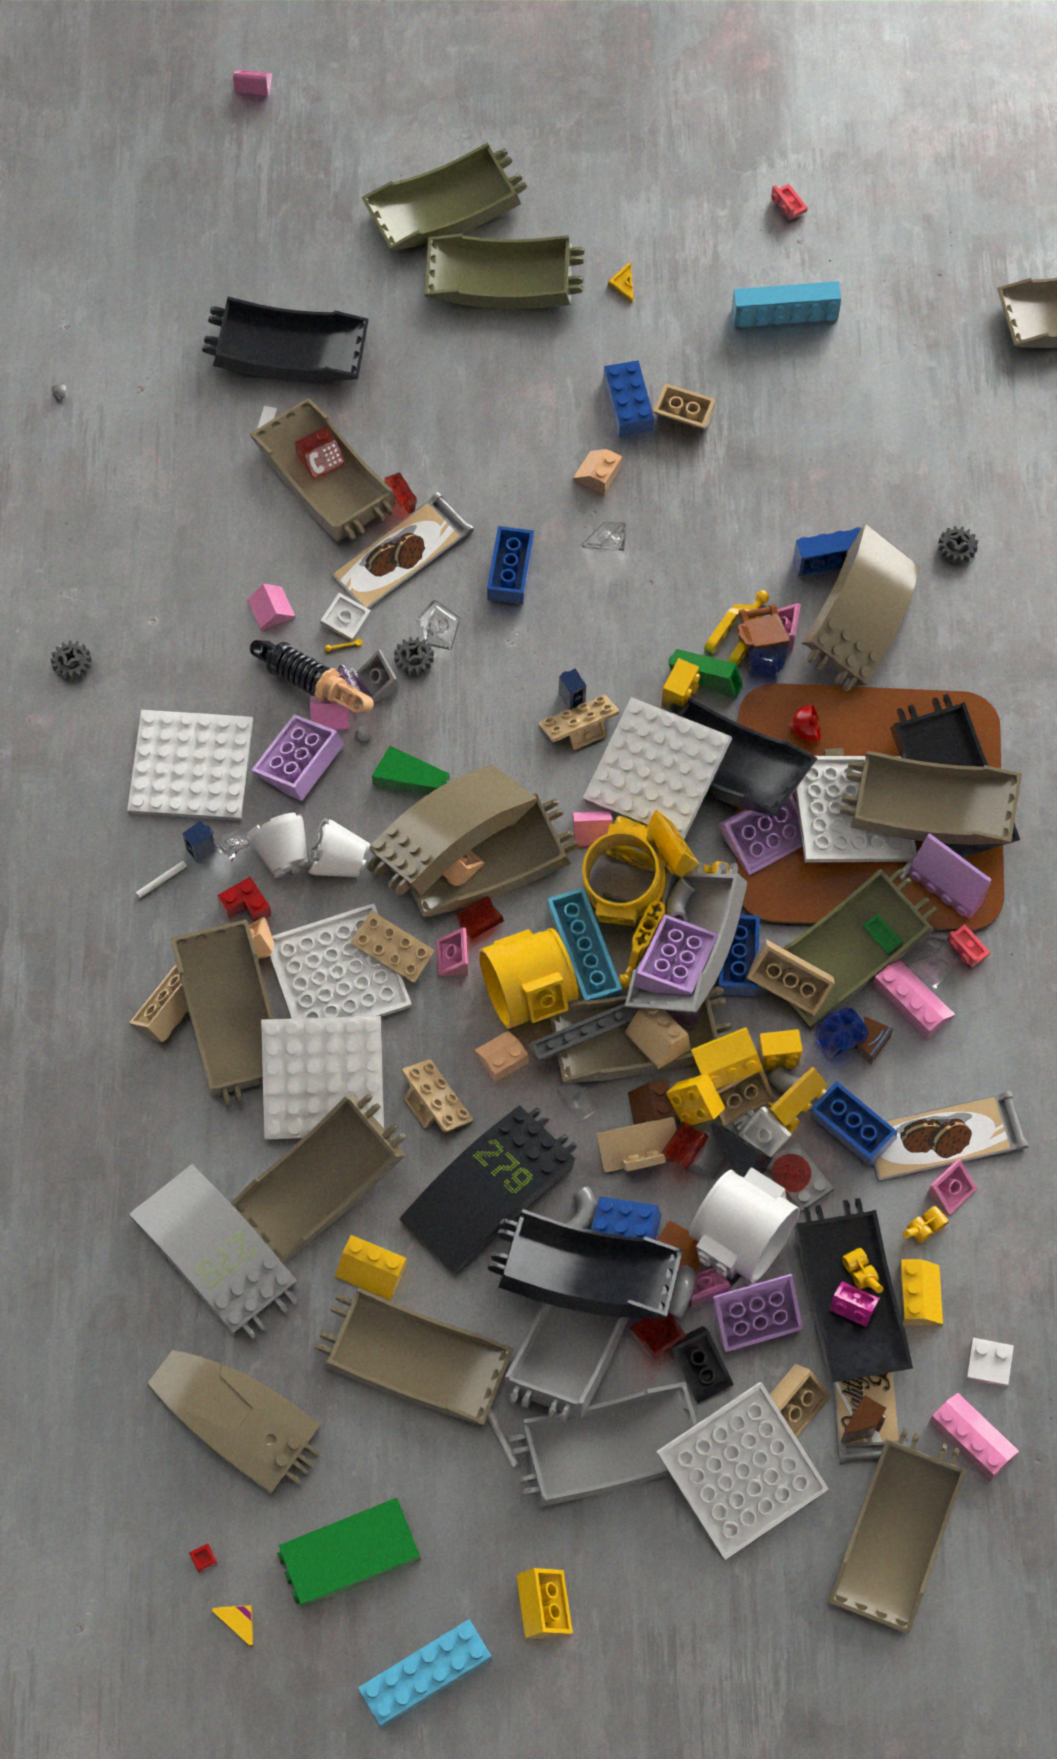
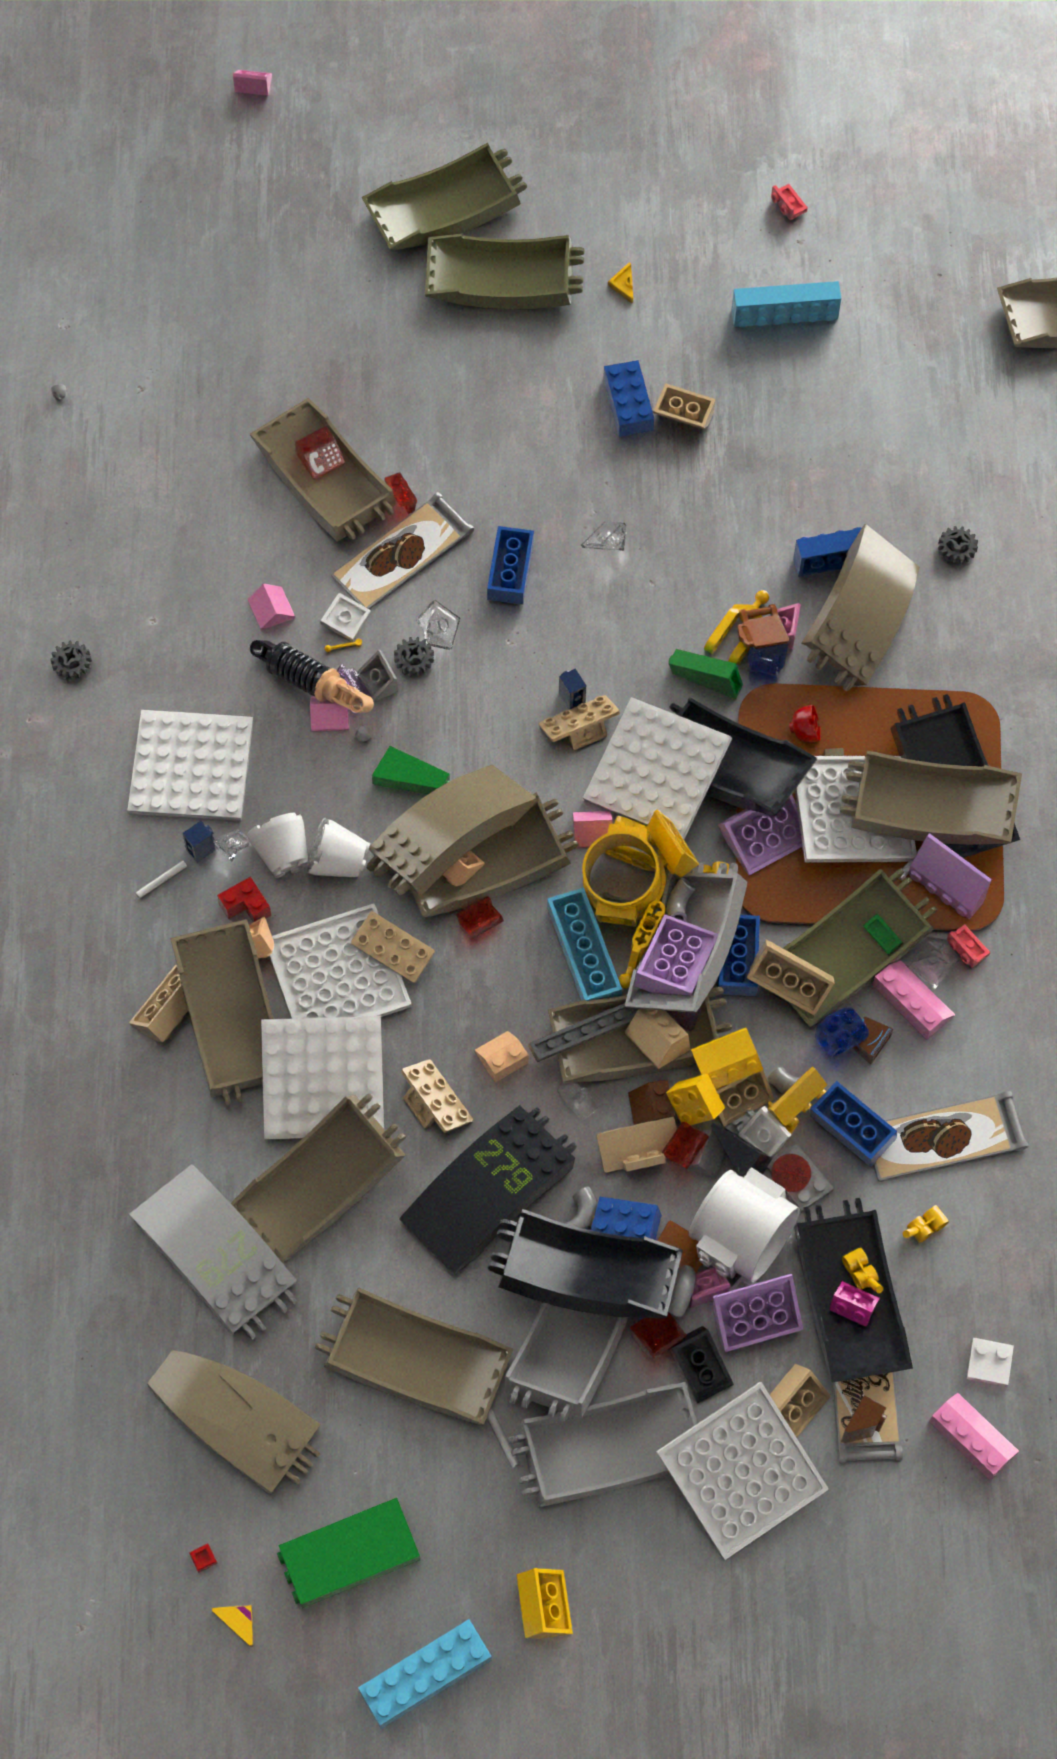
black hinge [202,296,369,382] -> none
lavender slope [251,714,344,801] -> none
white sticker [257,406,277,429] -> none
yellow slope [335,1235,407,1301] -> none
bright pink slope [436,928,468,976] -> none
yellow cylinder [478,928,578,1029] -> none
light nougat slope [573,449,622,495] -> none
yellow brick [661,658,700,709] -> none
yellow brick [757,1029,803,1071] -> none
dark tan hinge [828,1428,966,1634] -> none
yellow slope [898,1259,943,1326] -> none
bright pink slope [927,1159,977,1215] -> none

